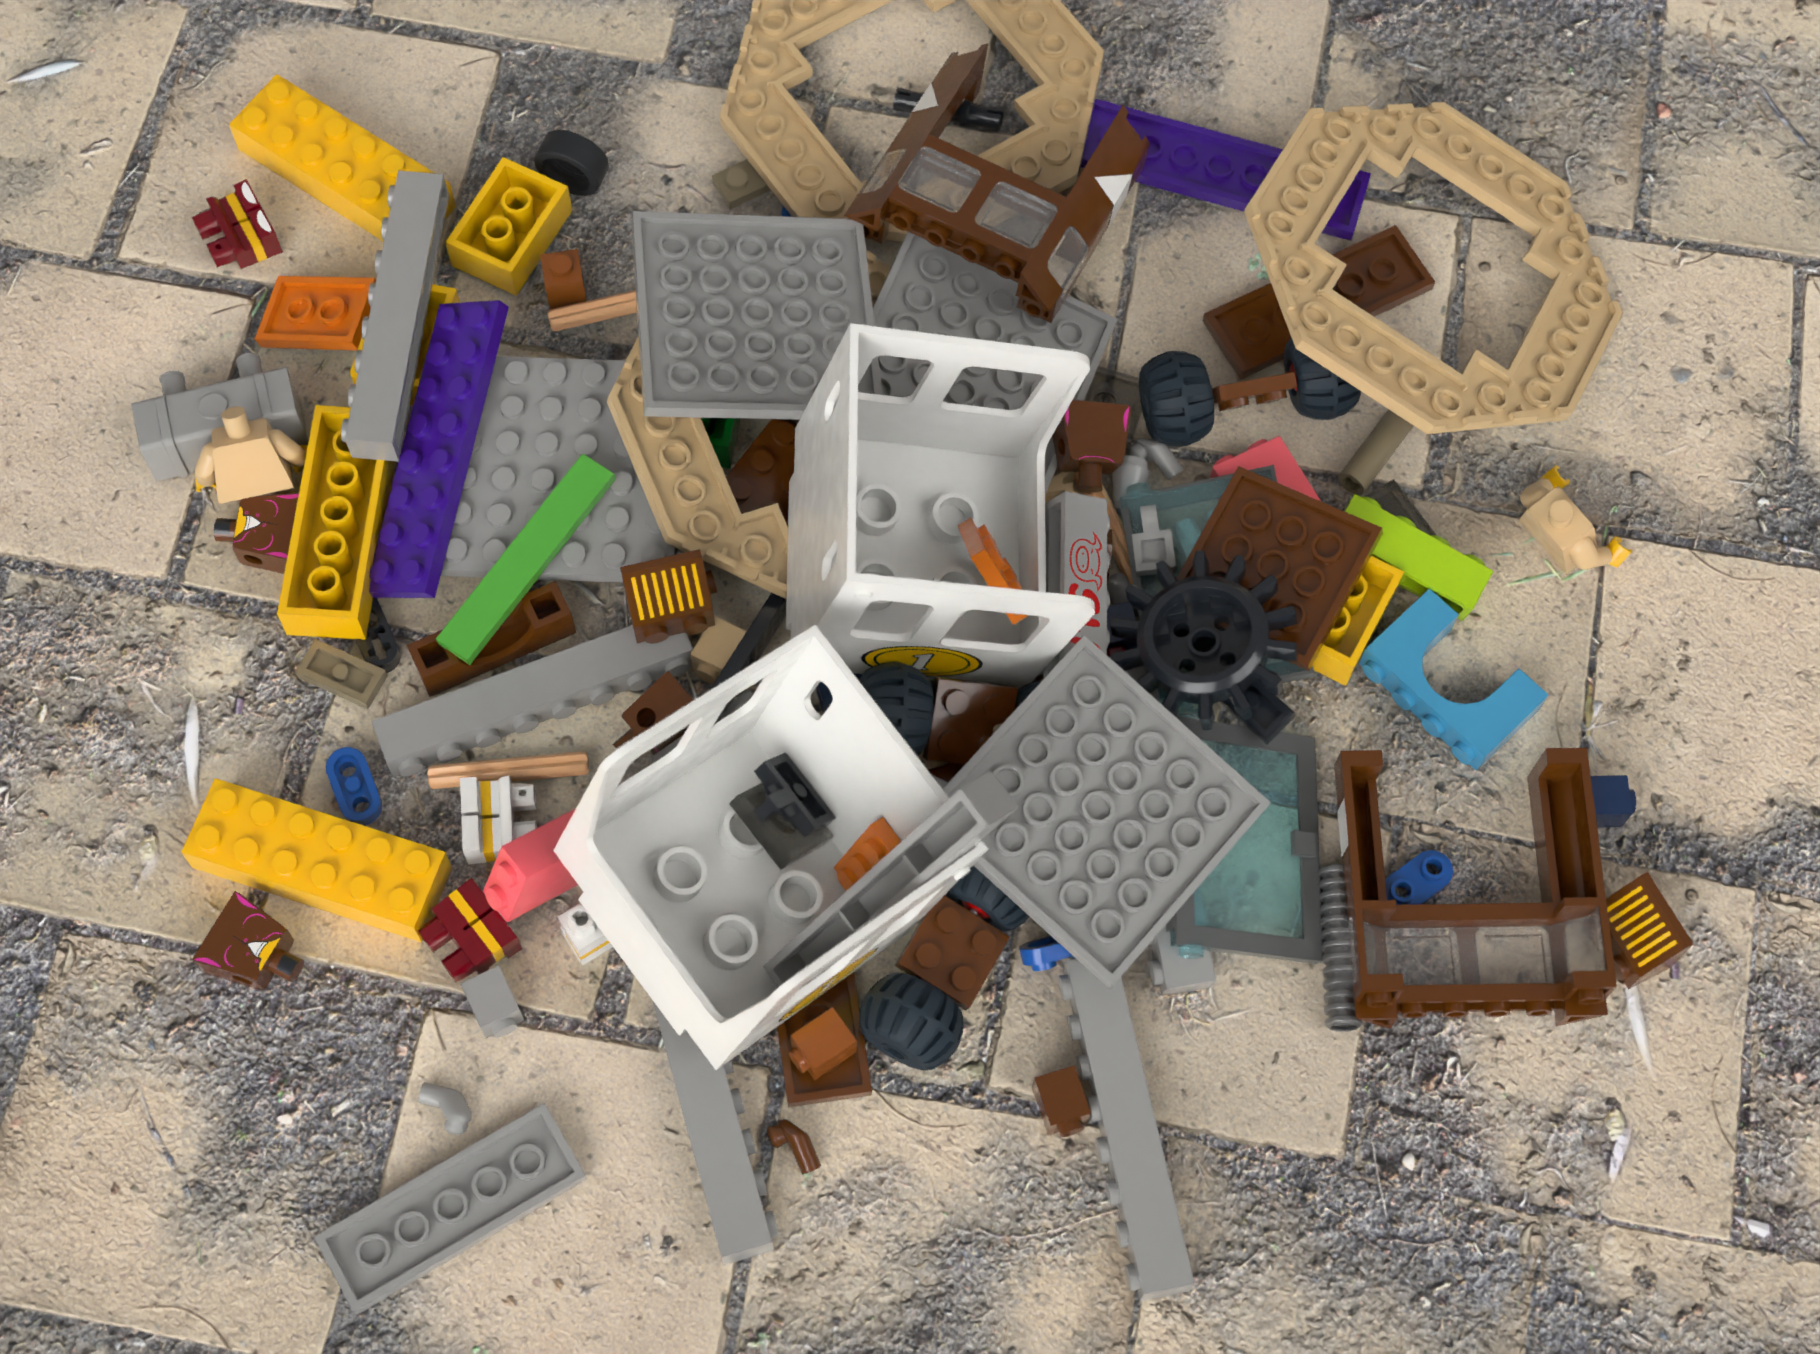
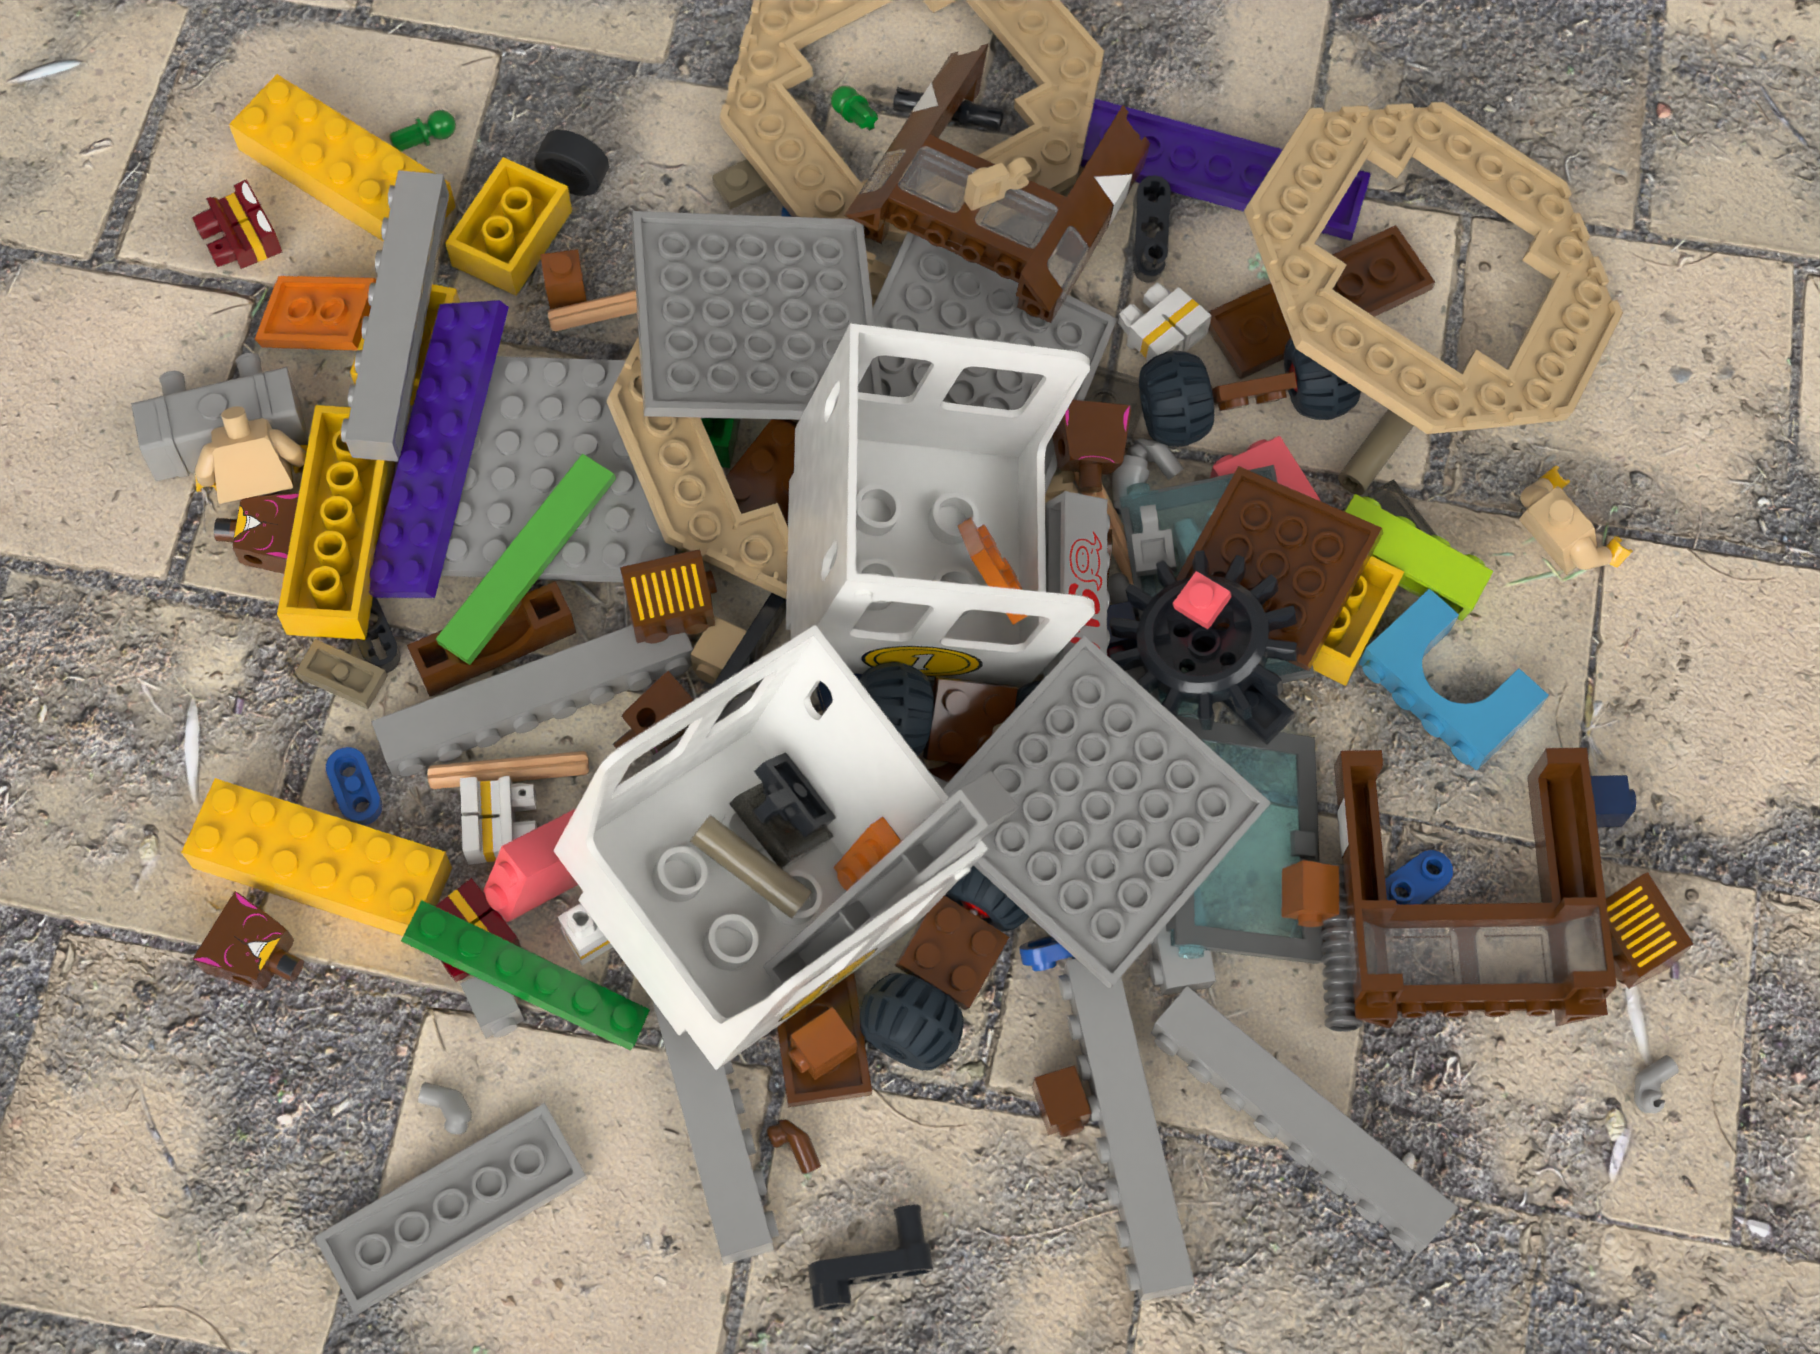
none -> green axle [389,110,456,152]
none -> green plate [401,900,650,1051]
none -> dark tan piece [690,815,812,919]
none -> black beam [808,1205,933,1311]
none -> green axle [831,85,878,131]
none -> tan plate [964,157,1032,211]
none -> white hips [1118,282,1212,362]
none -> black beam [1132,175,1171,283]
none -> light grey brick [1151,986,1458,1255]
none -> coral plate [1173,571,1231,629]
none -> dark orange brick [1282,860,1339,927]
none -> light grey arm [1634,1055,1679,1114]

